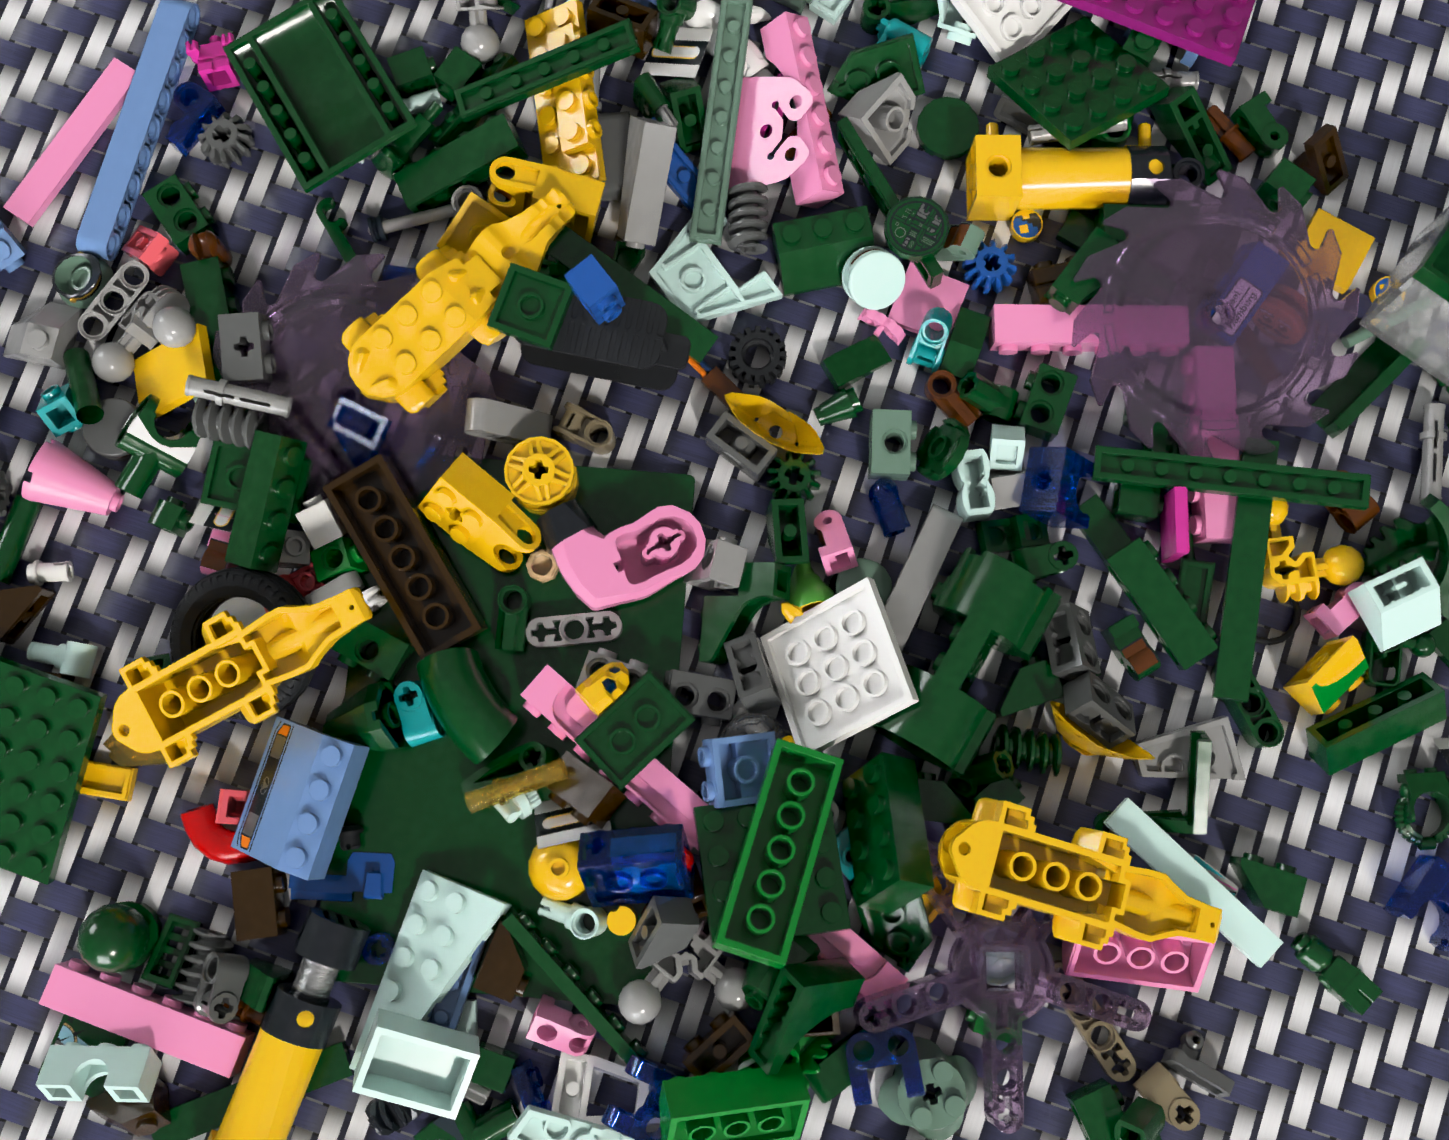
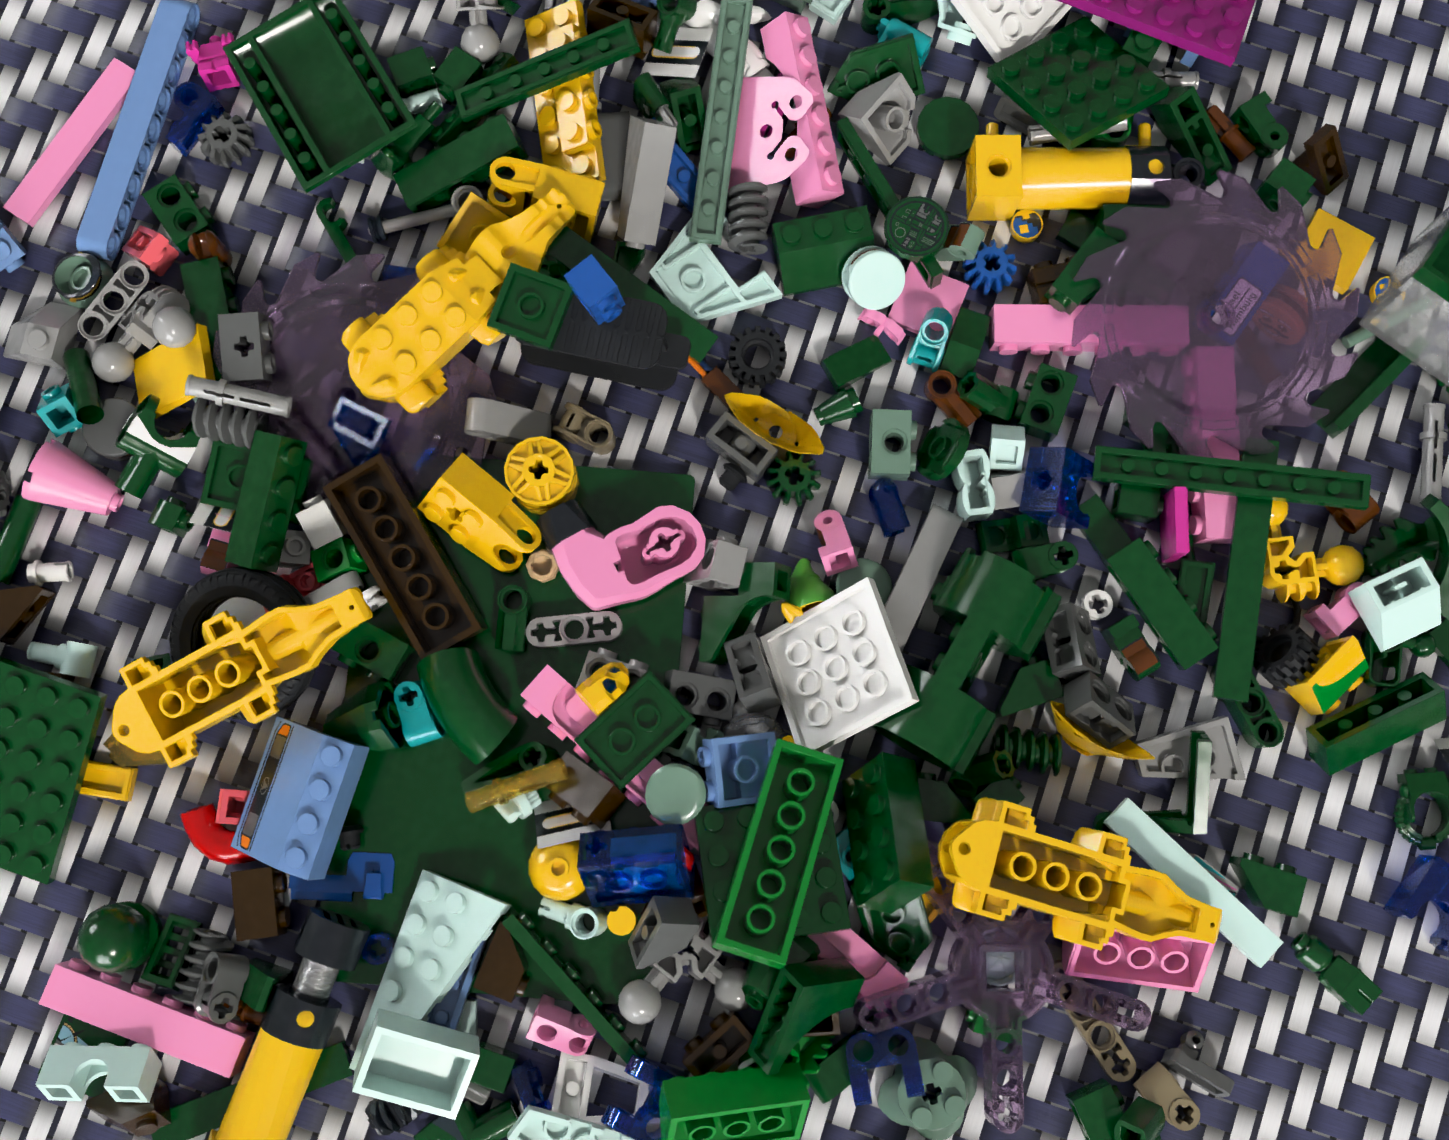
dark green slope [766,498,810,565] -> none
none -> sand green piece [645,760,706,826]
none -> sand green piece [662,722,724,766]
none -> black piece [719,463,747,491]
none -> white bush [1080,590,1113,620]
none -> black tyre [1253,623,1320,688]

